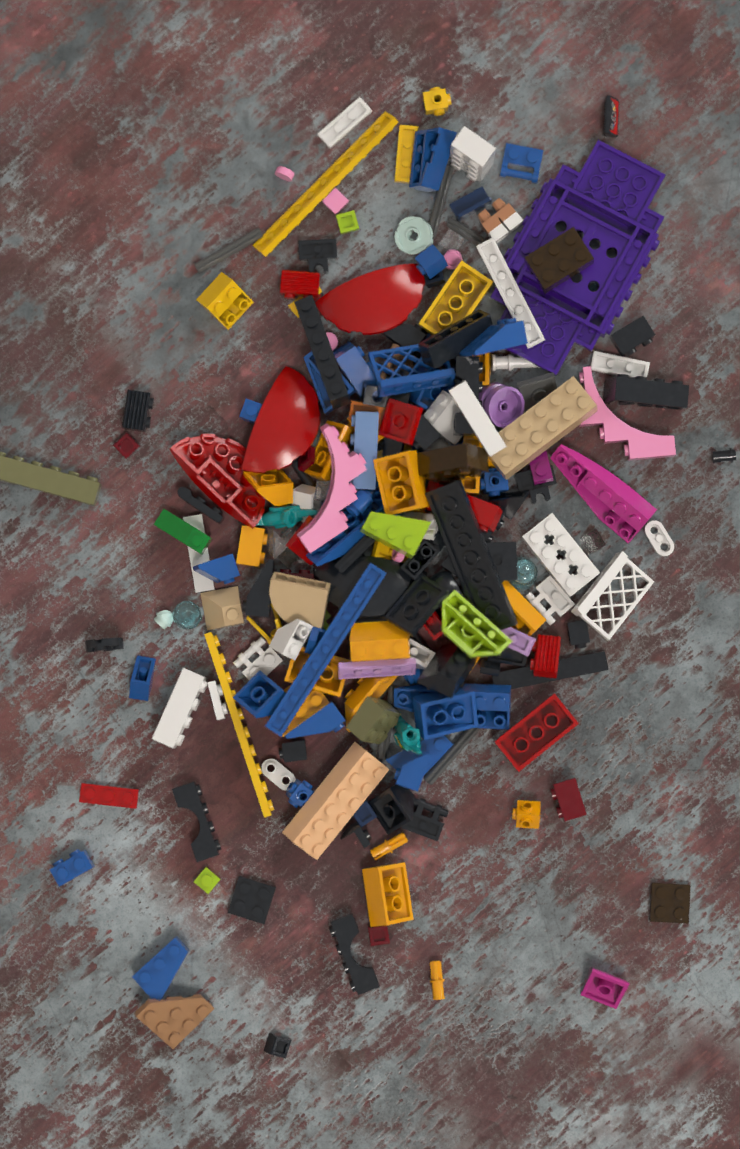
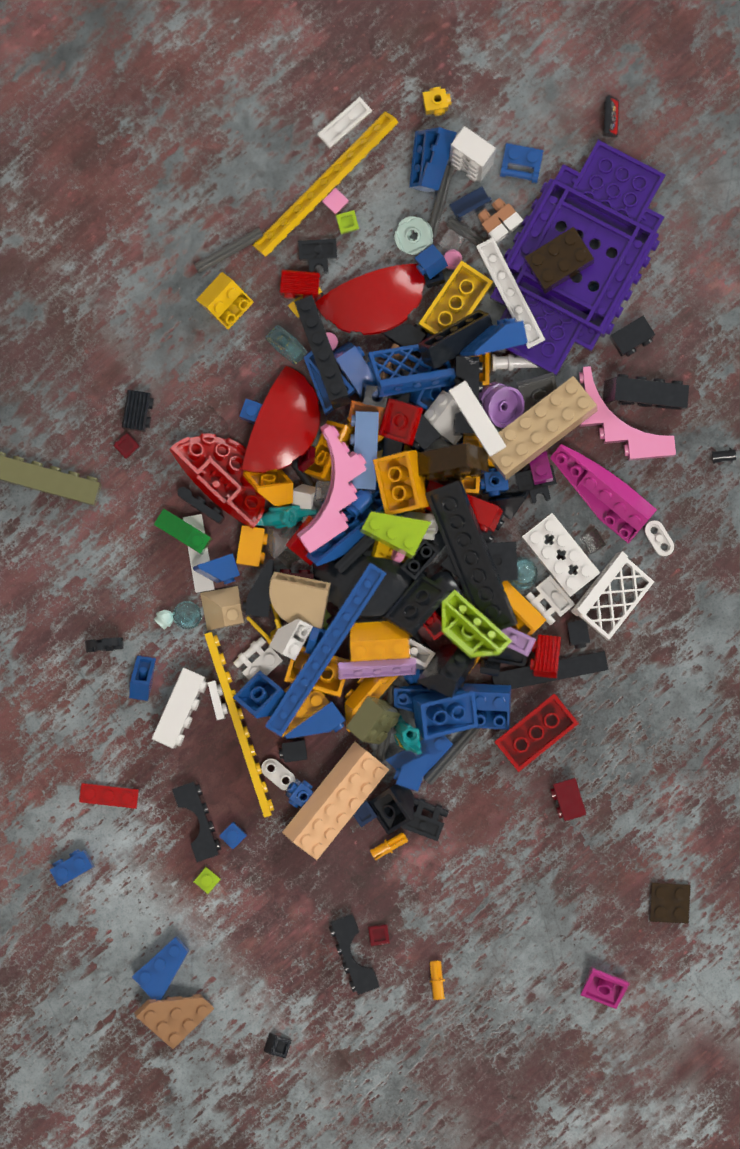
black plate [228,876,276,924] -> none
bright pink tile [274,166,295,181] -> none
black plate [340,821,372,848] -> none
light orange slope [362,862,414,927] -> none
yellow plate [394,125,419,184] -> none
light orange brick [512,800,540,829] -> none
white tile [591,351,650,379] -> none
none -> blue brick [220,822,247,850]
none -> clear light blue brick [265,325,307,365]

